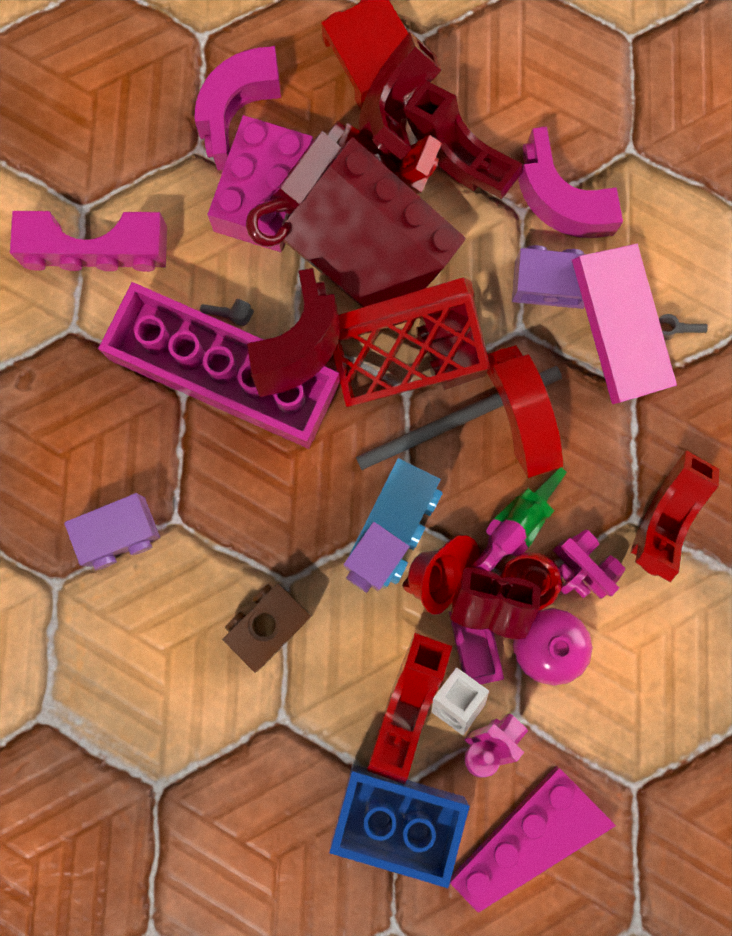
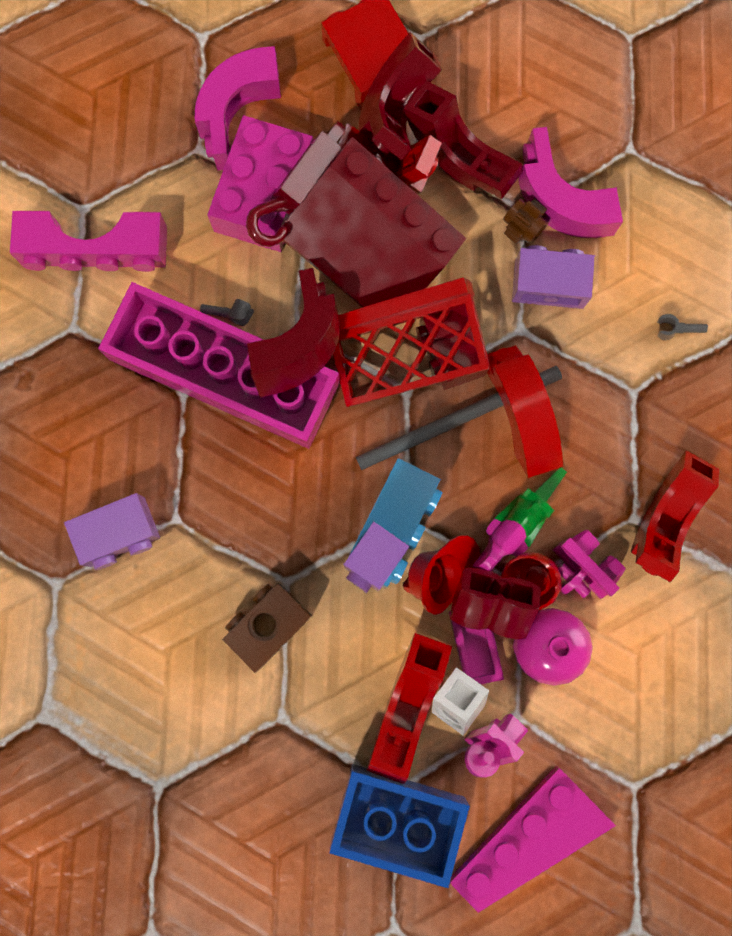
tile [572,243,677,404] -> none
none -> reddish brown gear [503,198,548,245]

